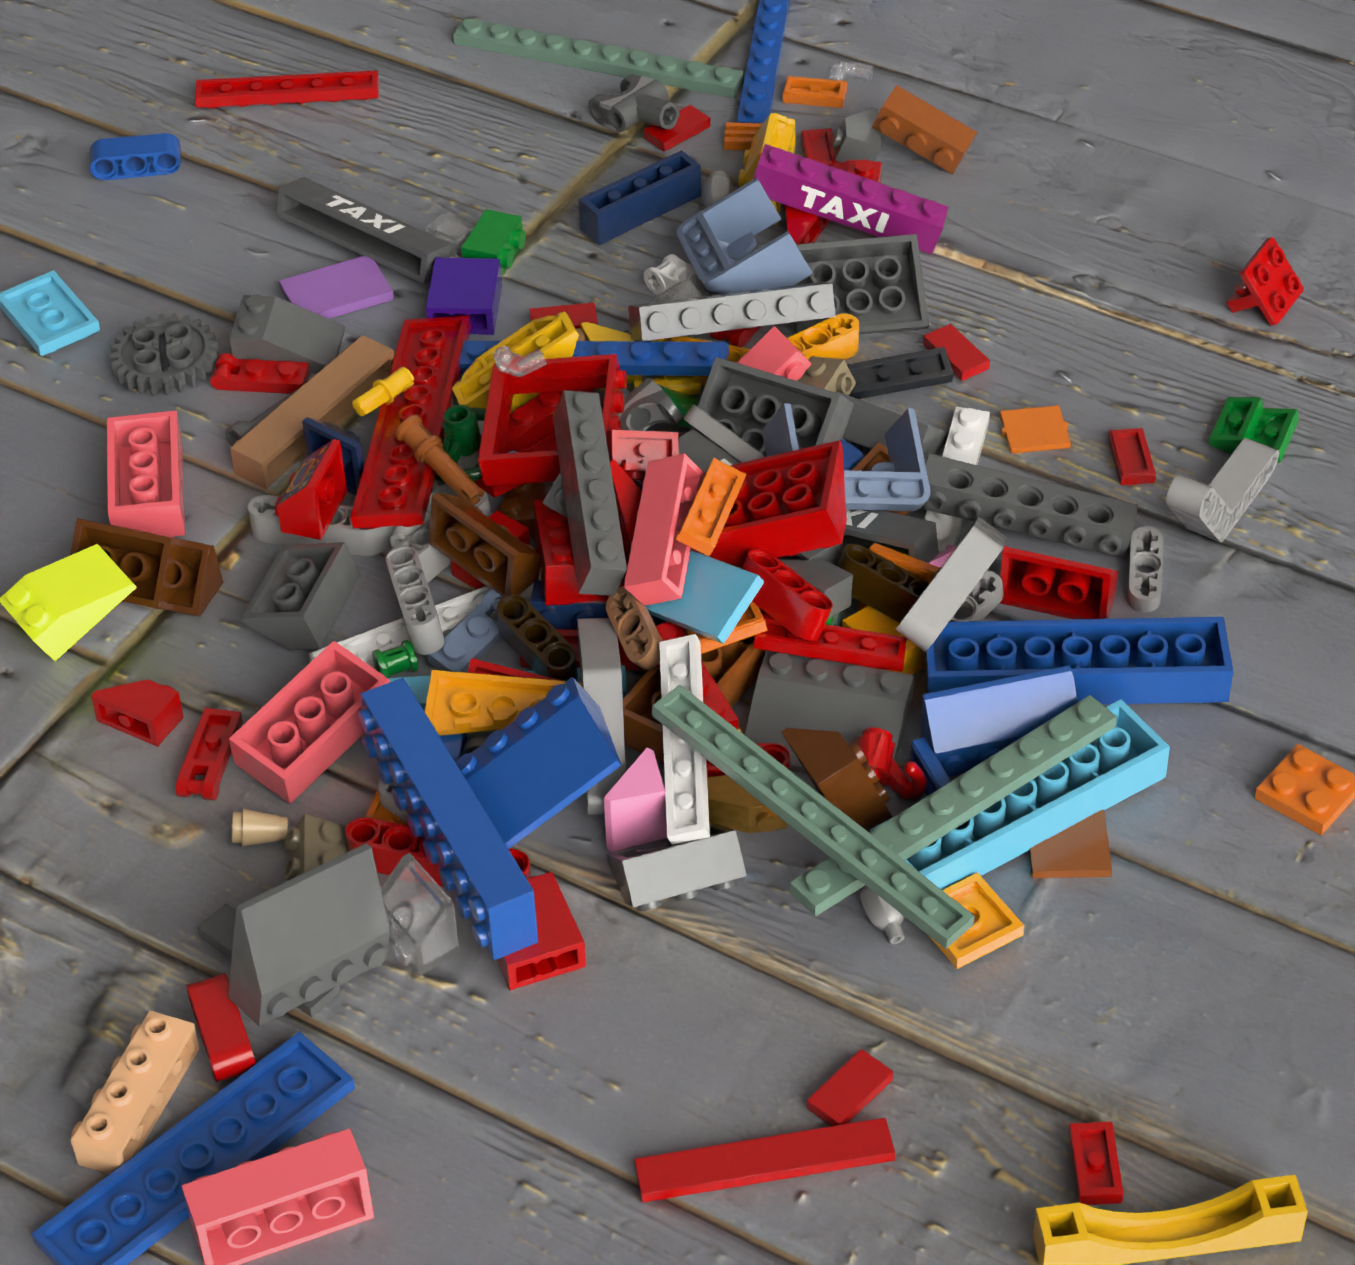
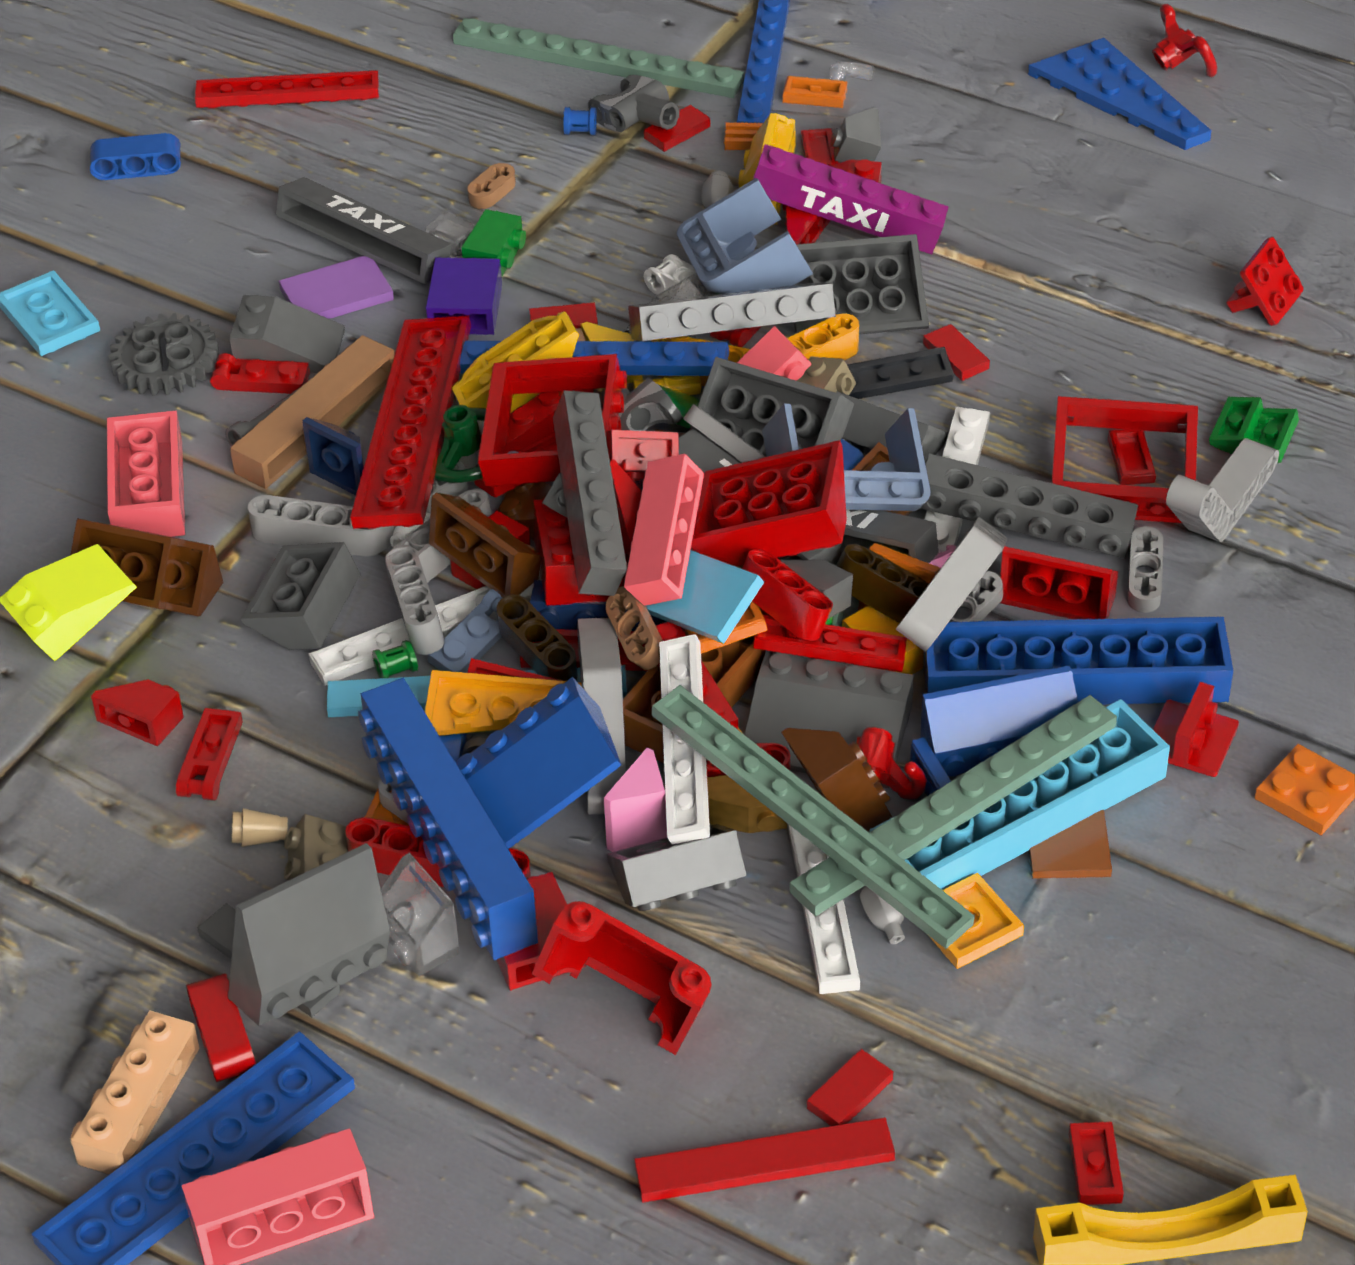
coral brick [229,641,390,804] -> none
red slope [275,439,347,540] -> none
yellow axle [352,367,414,416] -> none
dark orange pin [395,415,485,505] -> none
clear arm [493,346,547,377] -> none
dark blue brick [578,150,701,245] -> none
orange plate [676,458,747,556] -> none
dark orange brick [872,85,977,174] -> none
orange piece [1000,405,1071,454] -> none
none -> medium nougat beam [468,163,516,209]
none -> red windscreen [532,901,712,1055]
none -> blue bush [563,107,597,136]
none -> white tile [787,823,860,994]
none -> blue wing [1028,37,1212,150]
none -> red window [1052,396,1198,523]
none -> red piece [1152,4,1217,77]
none -> red bracket [1153,682,1239,777]

